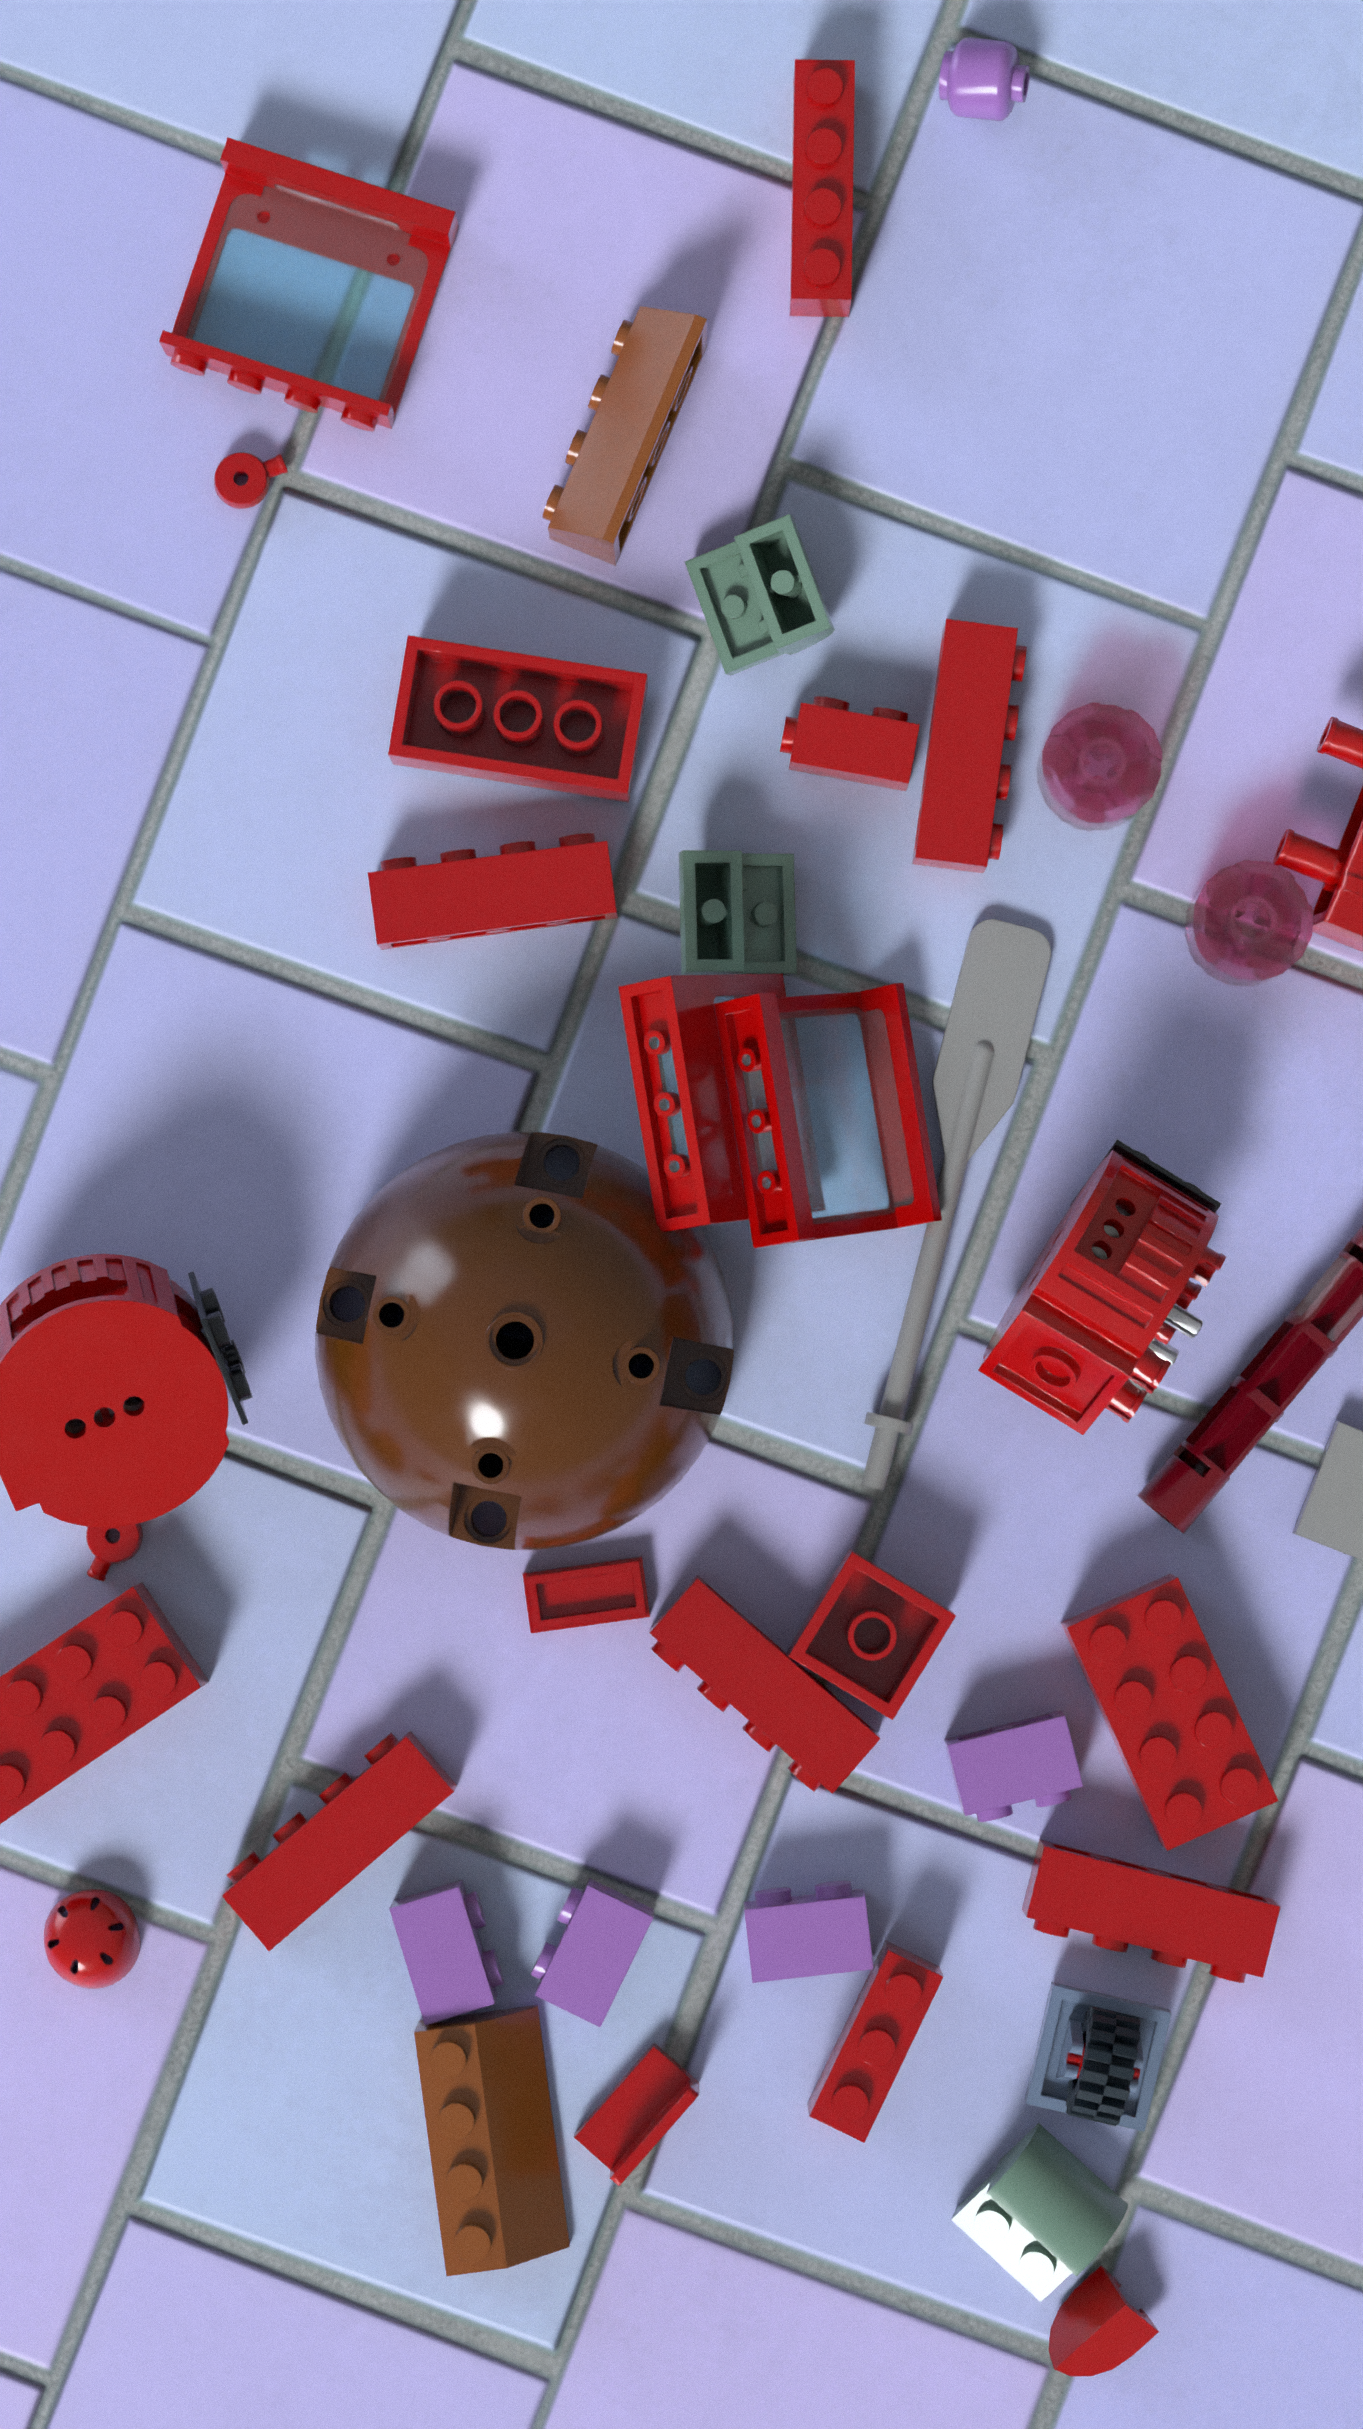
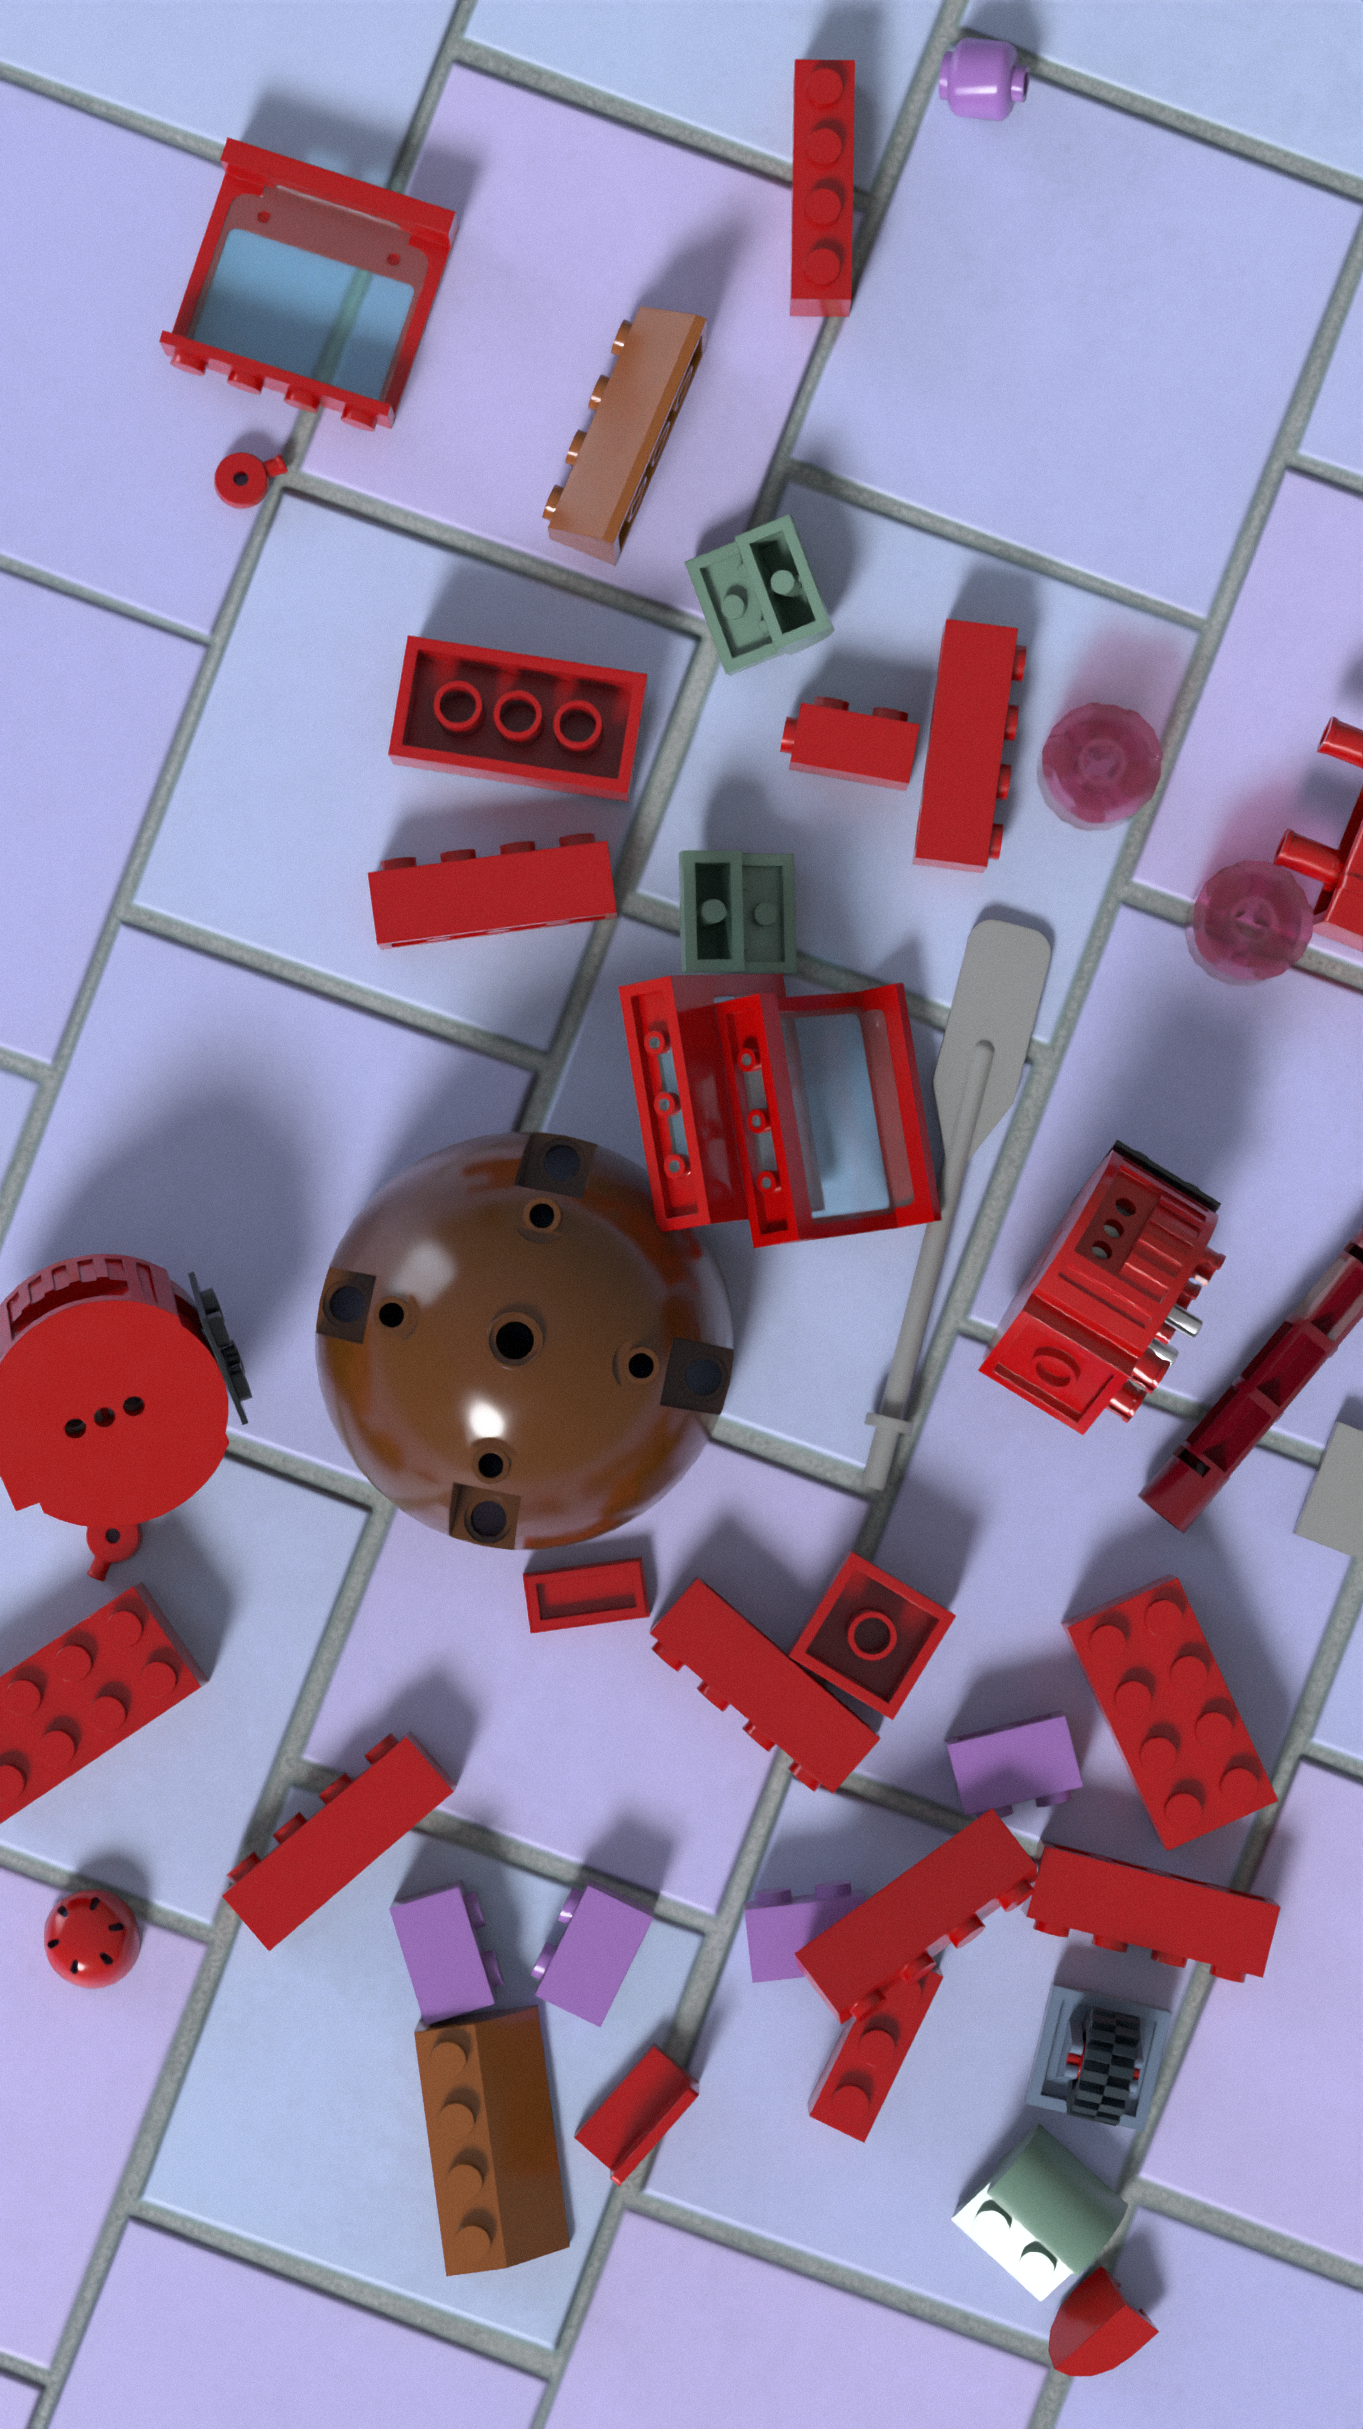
none -> red brick [794,1808,1037,2025]

